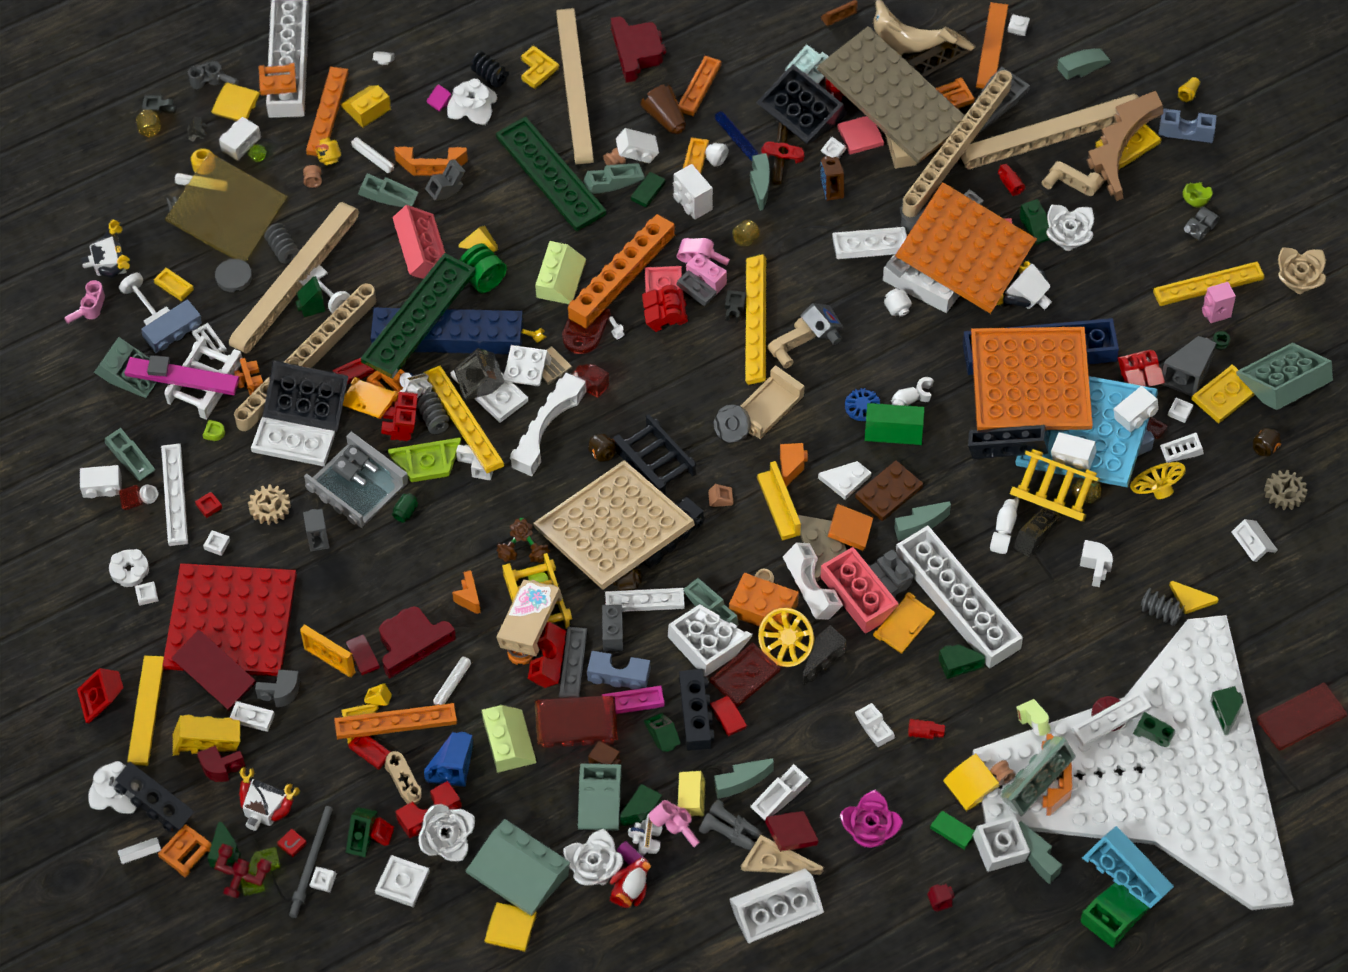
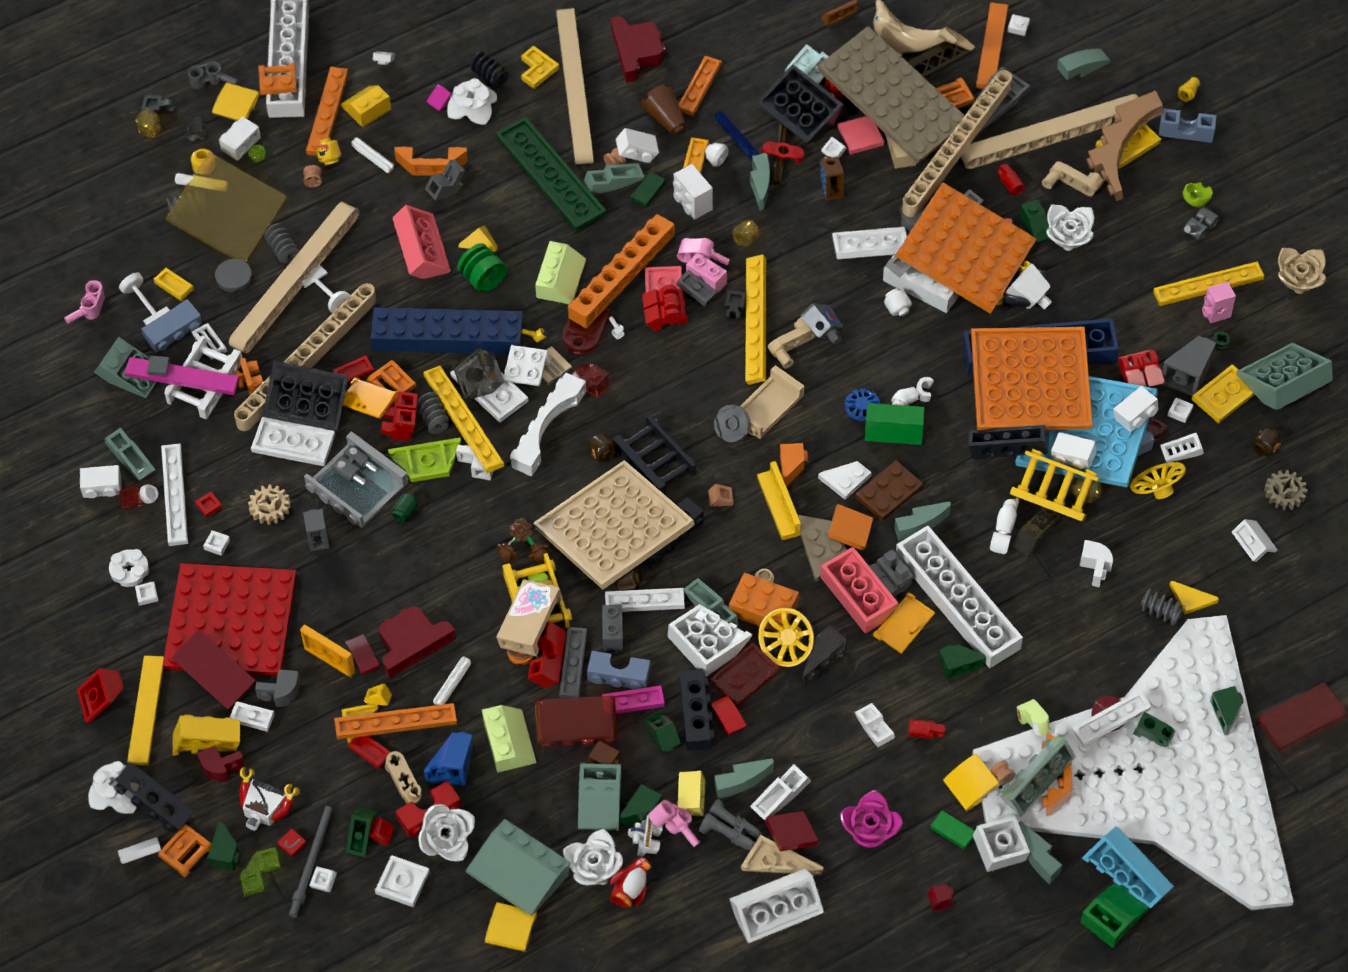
torso [81,220,130,278] -> none
lime tile [203,420,225,441] -> none
dark red piece [214,843,272,898] -> none
dark green slope [295,276,325,318] -> none
sand green slope [358,173,418,207] -> none
dark green plate [361,253,475,379] -> none
white hips [400,372,433,398] -> none
orange slope [452,571,481,614] -> none
magenta piece [616,841,644,865] -> none
white arch [783,543,843,619] -> none

